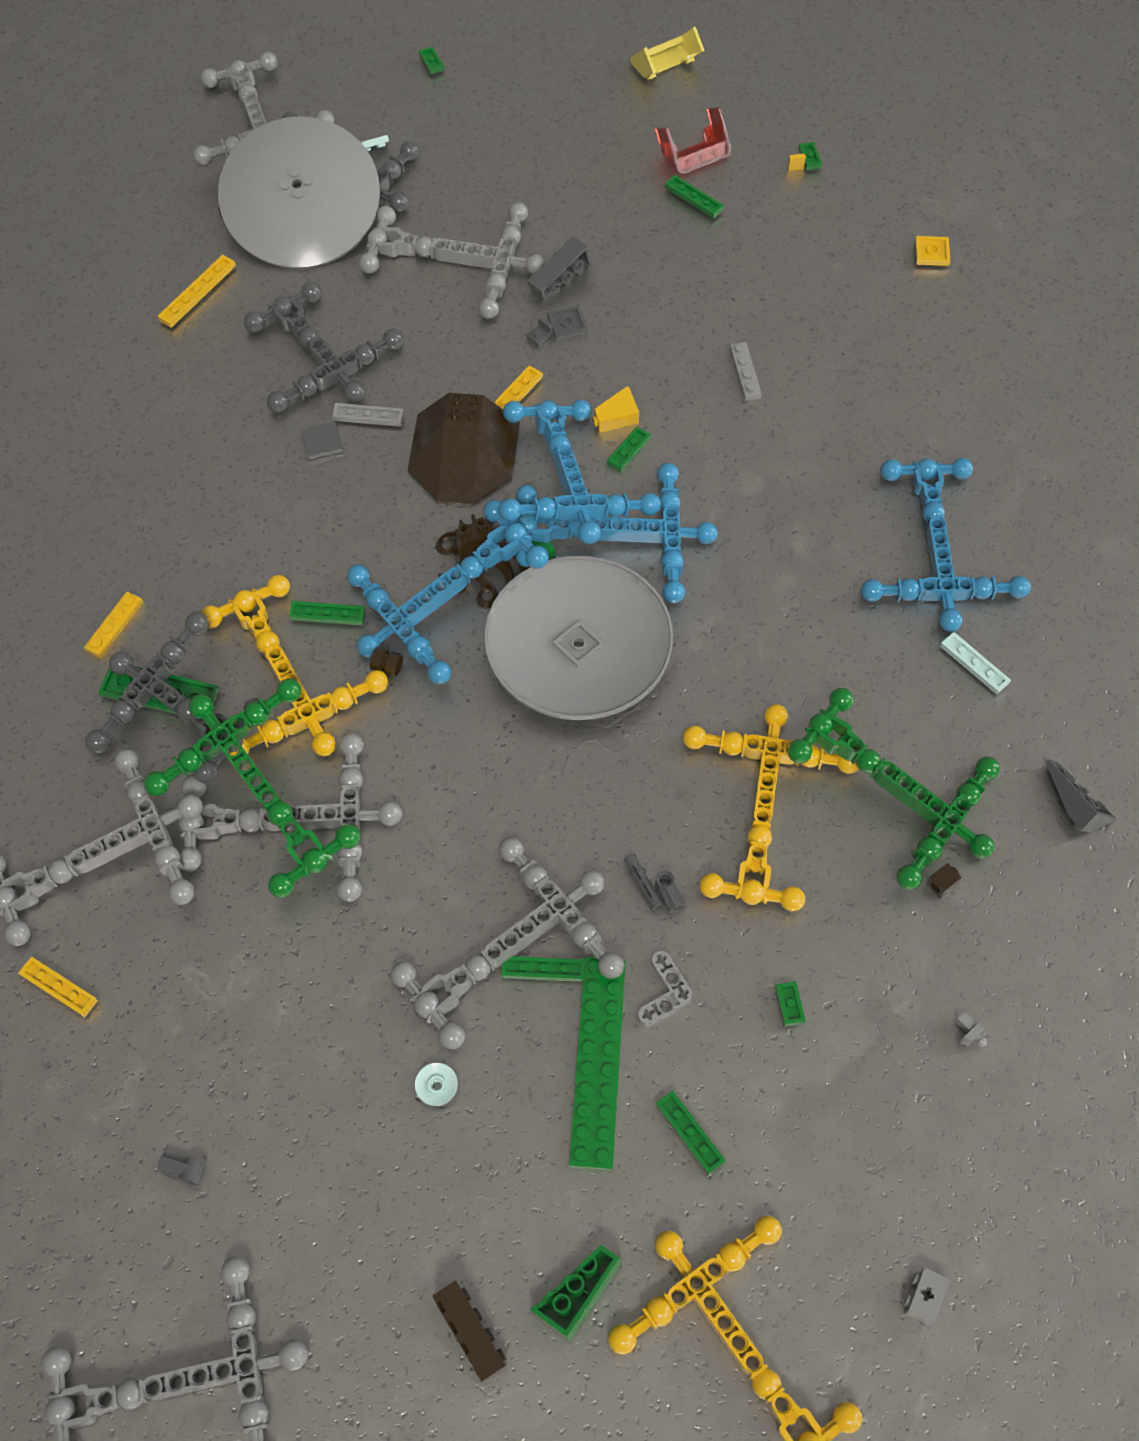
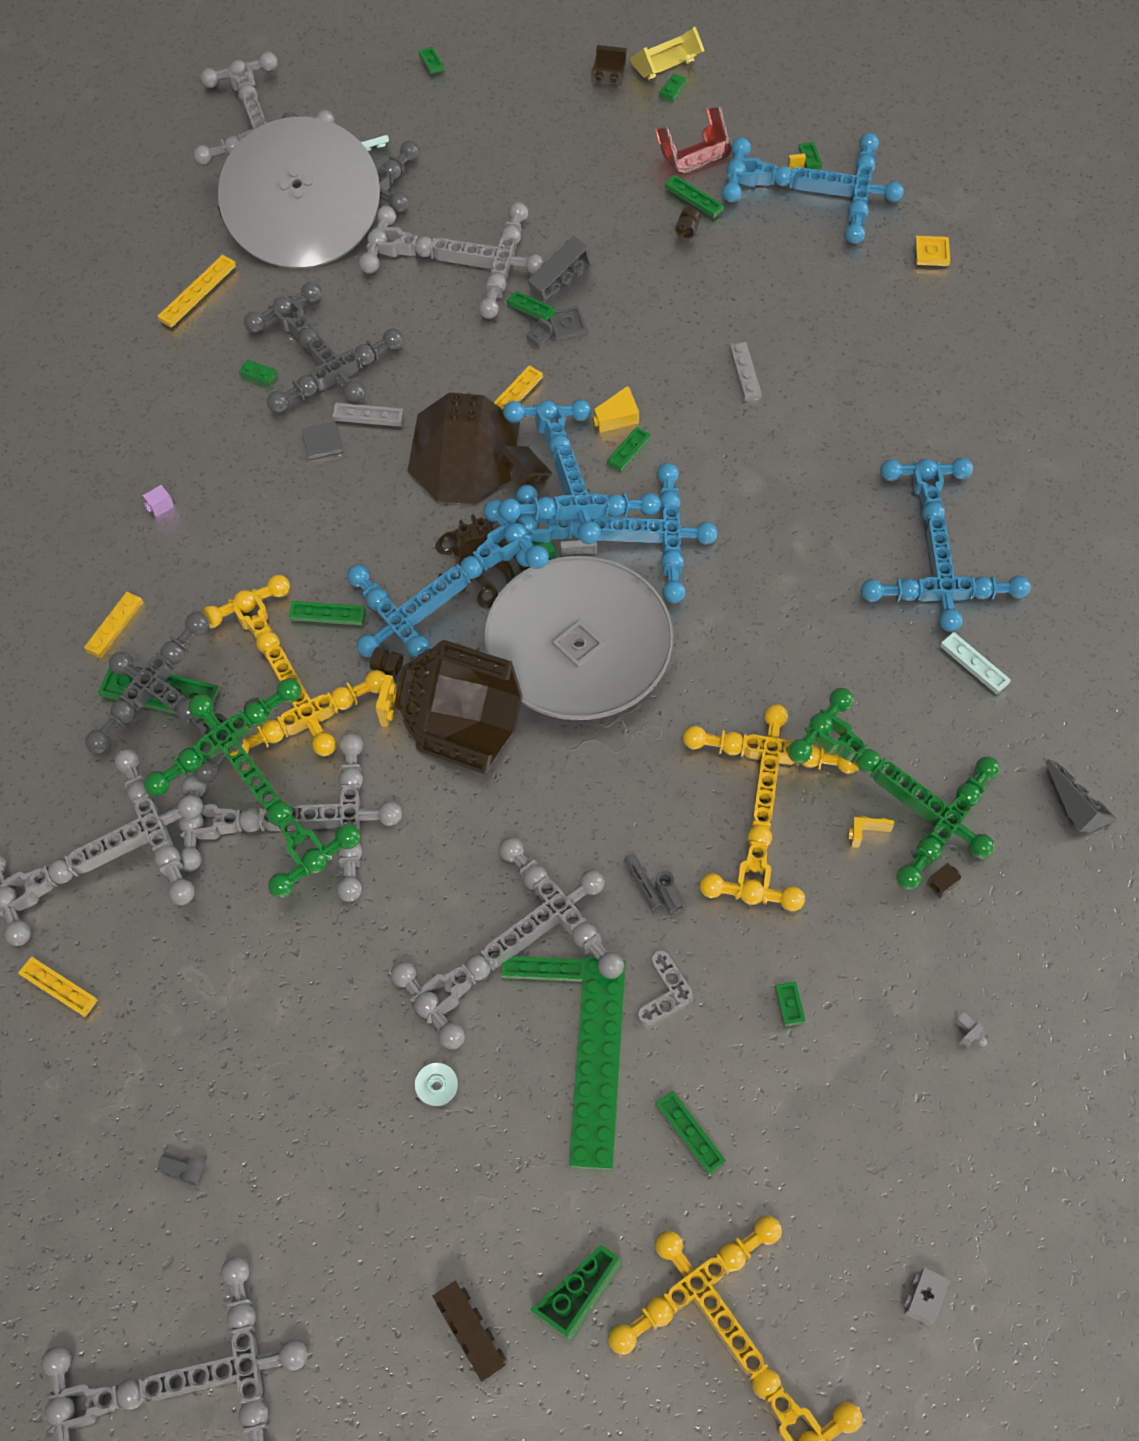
none -> lavender brick [143,485,174,517]
none -> green plate [239,360,278,386]
none -> yellow plate [376,675,397,727]
none -> dark brown windscreen [394,640,523,774]
none -> dark brown panel [497,446,553,487]
none -> green tile [506,291,555,321]
none -> light grey plate [561,539,597,557]
none -> dark brown panel [591,45,627,85]
none -> green plate [659,73,687,102]
none -> dark brown wheel [675,207,701,239]
none -> dark azure piece [722,132,904,244]
none -> yellow bracket [848,816,894,847]

